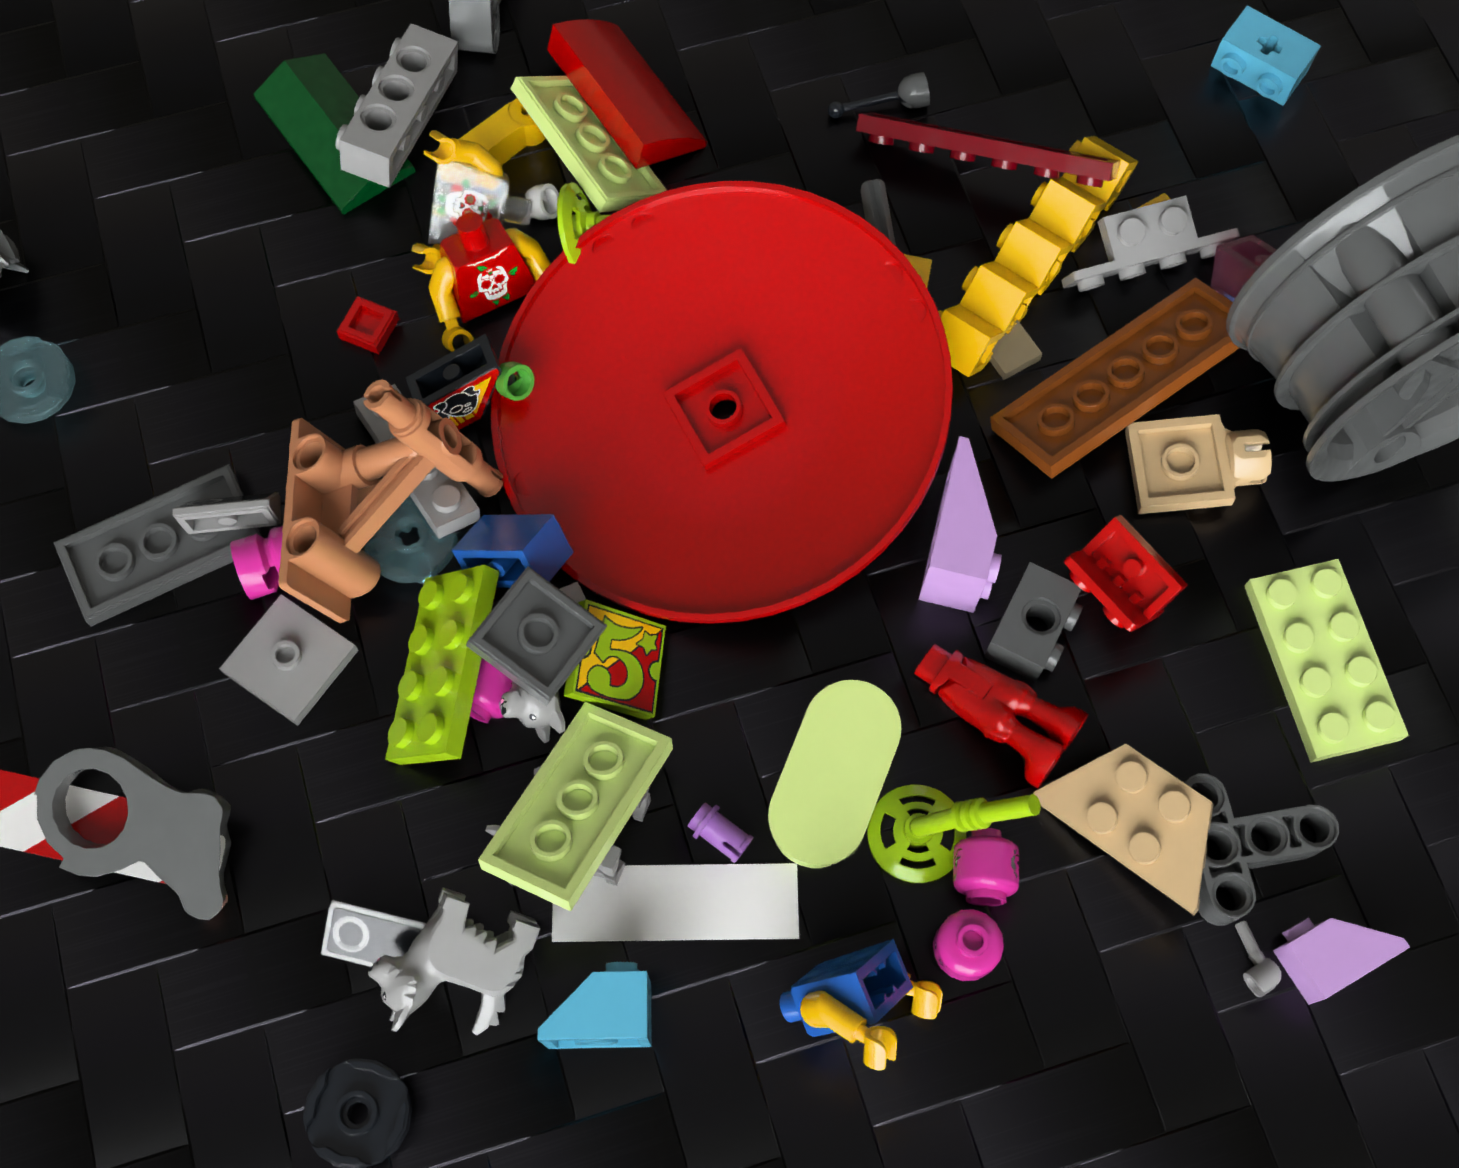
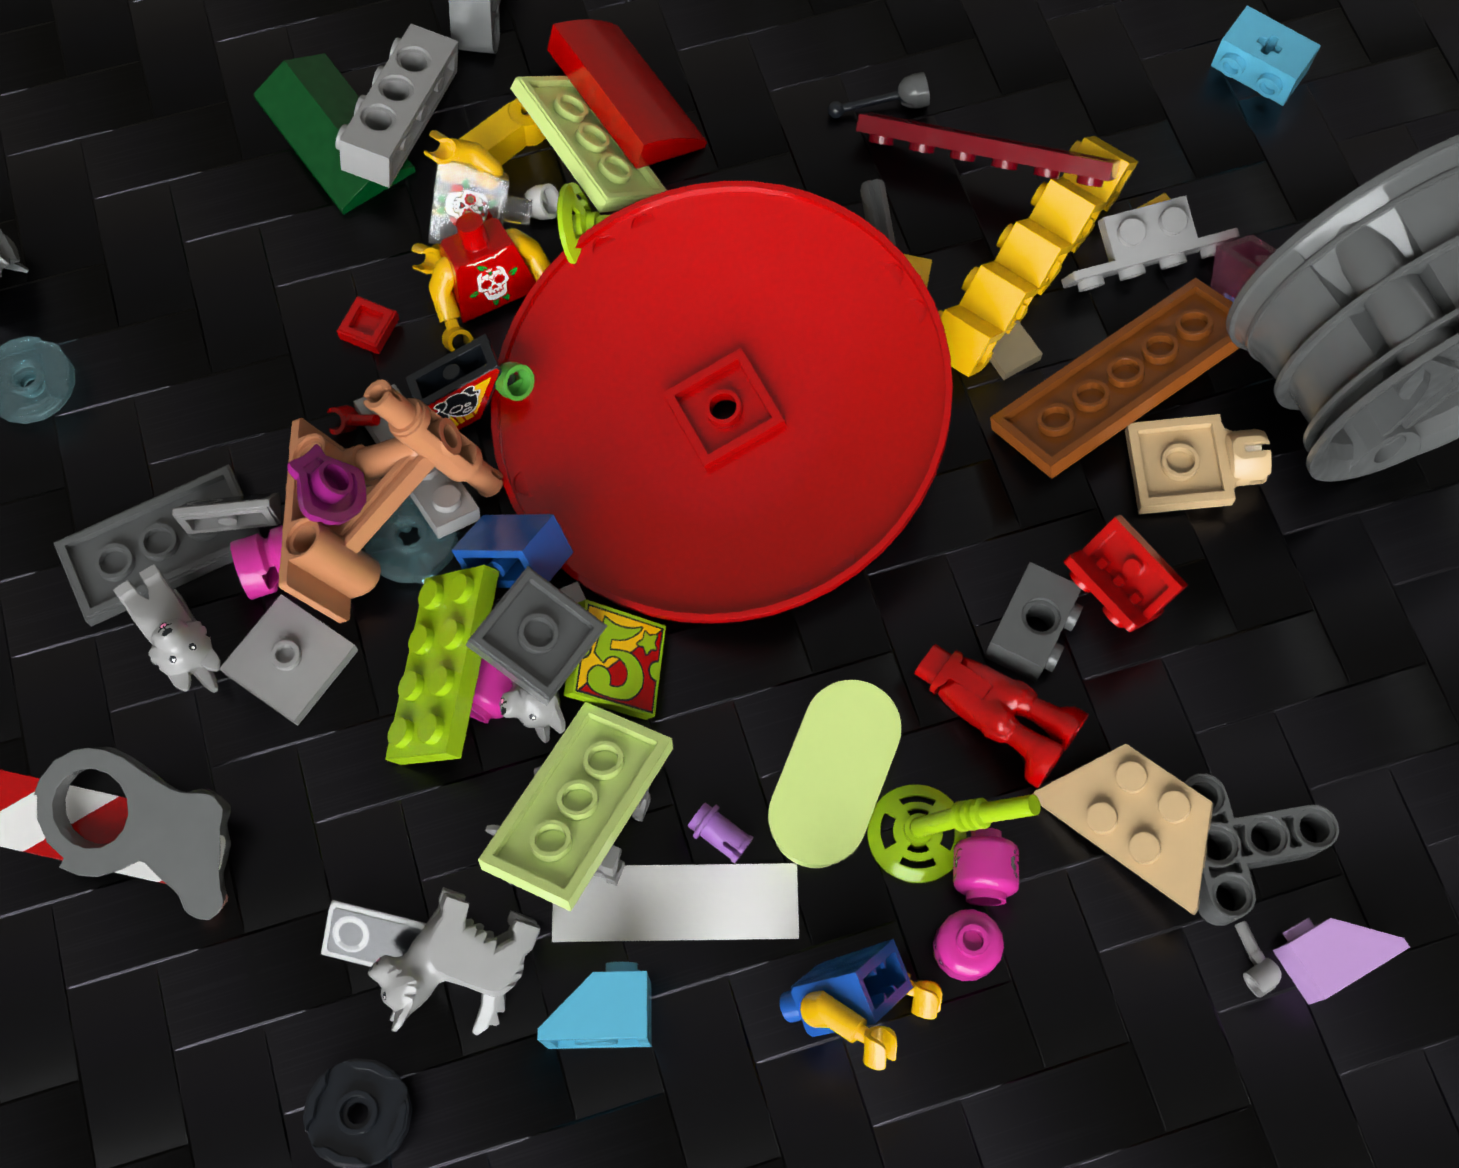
lavender slope [918,436,1002,613] -> none
yellowish green plate [1244,559,1409,763] -> none
none -> light grey animal [113,564,220,693]
none -> magenta animal [287,444,366,525]
none -> red hand [327,405,380,435]

